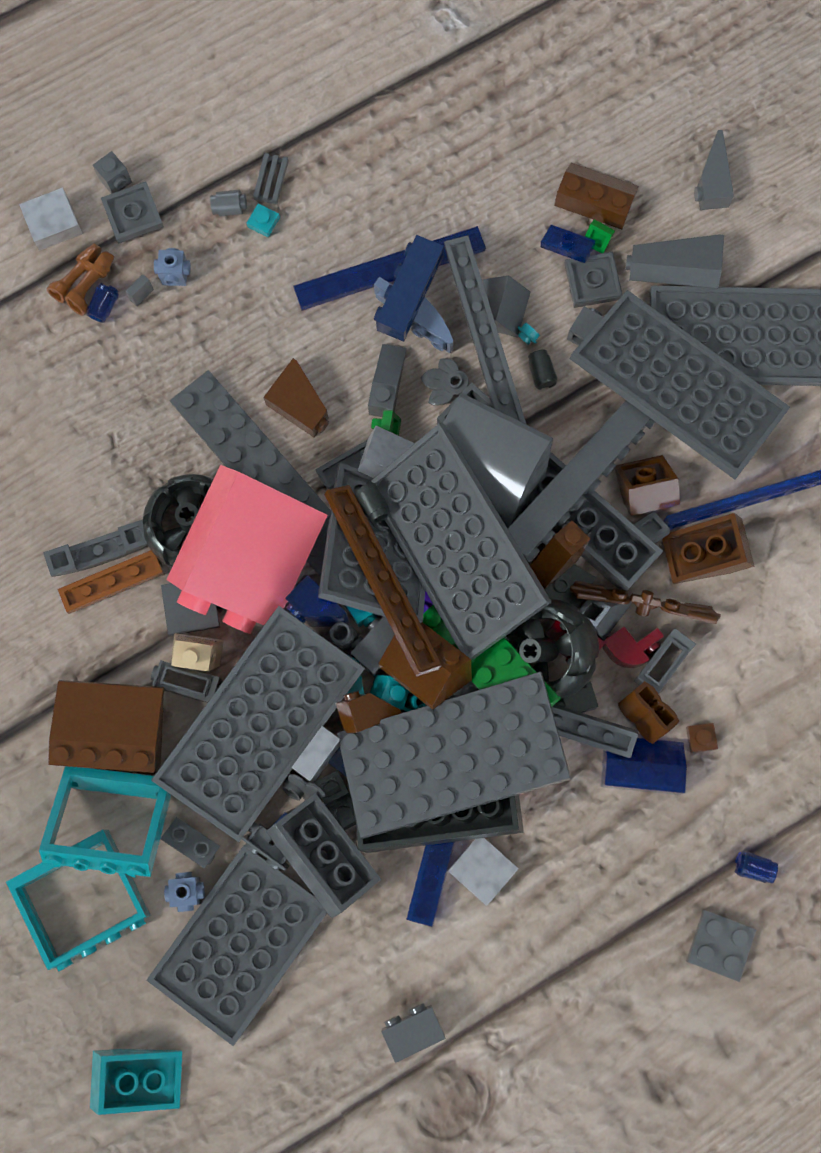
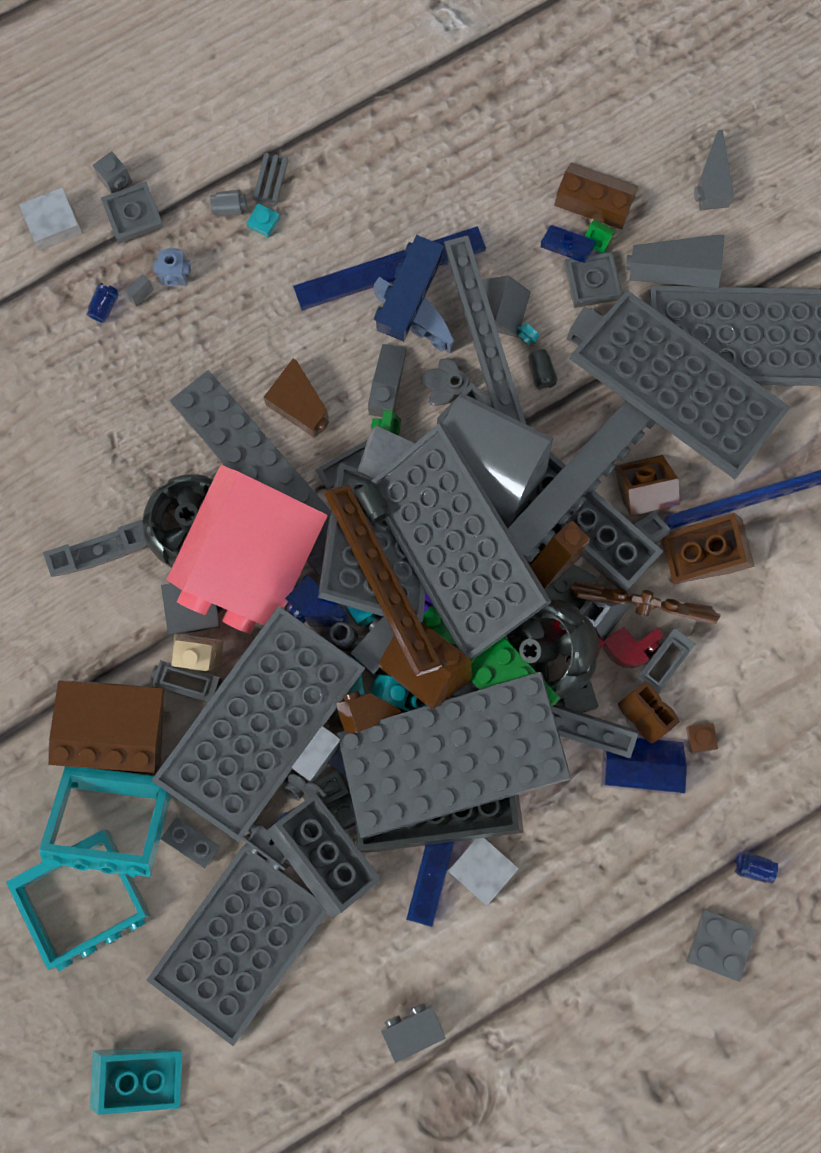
dark orange piece [46,243,114,316] -> none
dark orange plate [58,550,164,614] -> none
sand blue brick [164,872,205,912] -> none

